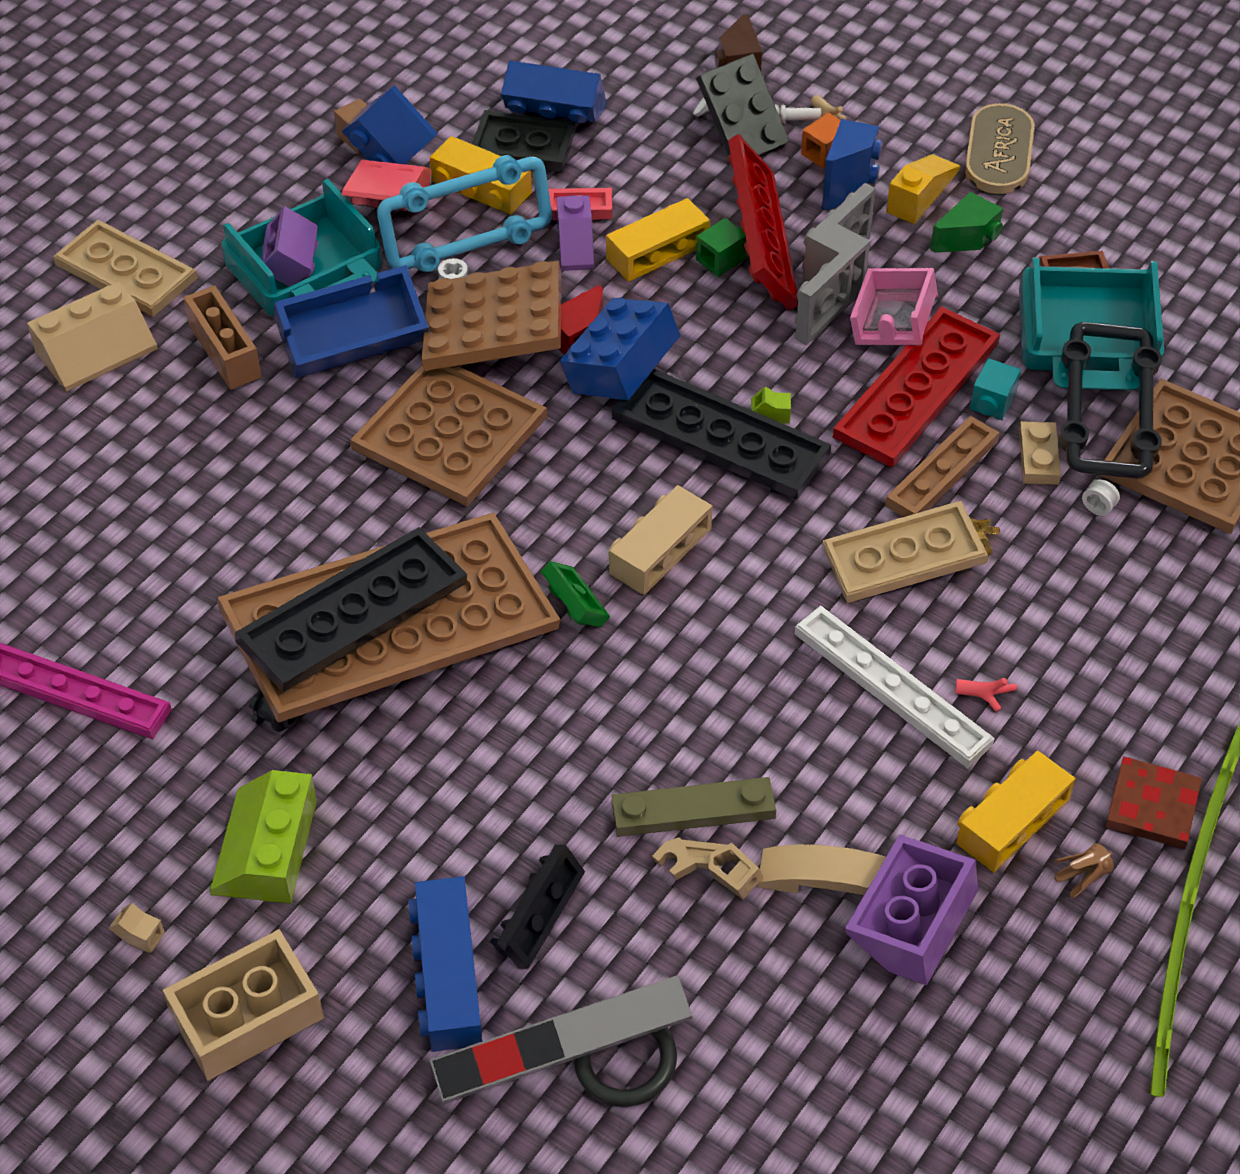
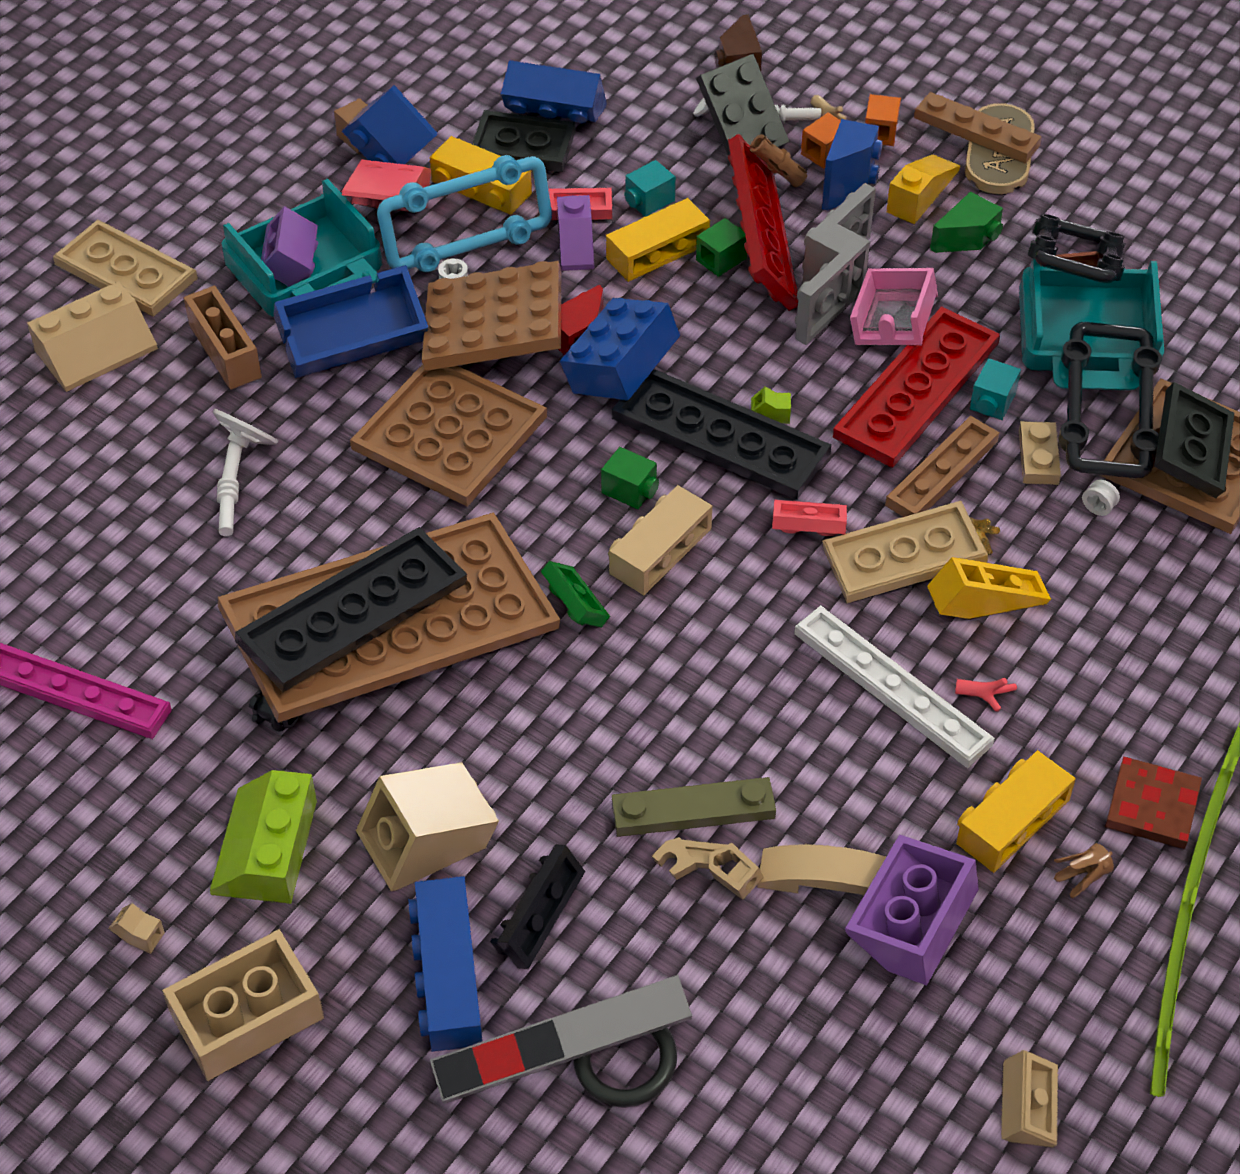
none -> white dish [212,409,279,536]
none -> tan slope [356,762,499,891]
none -> green brick [601,446,659,510]
none -> teal brick [624,160,676,217]
none -> medium nougat pin [750,134,808,187]
none -> coral plate [772,500,847,536]
none -> orange brick [865,94,901,146]
none -> medium nougat plate [914,92,1042,164]
none -> yellow slope [927,557,1051,619]
none -> tan slope [1001,1050,1058,1147]
none -> black bar [1027,214,1126,283]
none -> pearl dark grey plate [1154,382,1235,498]

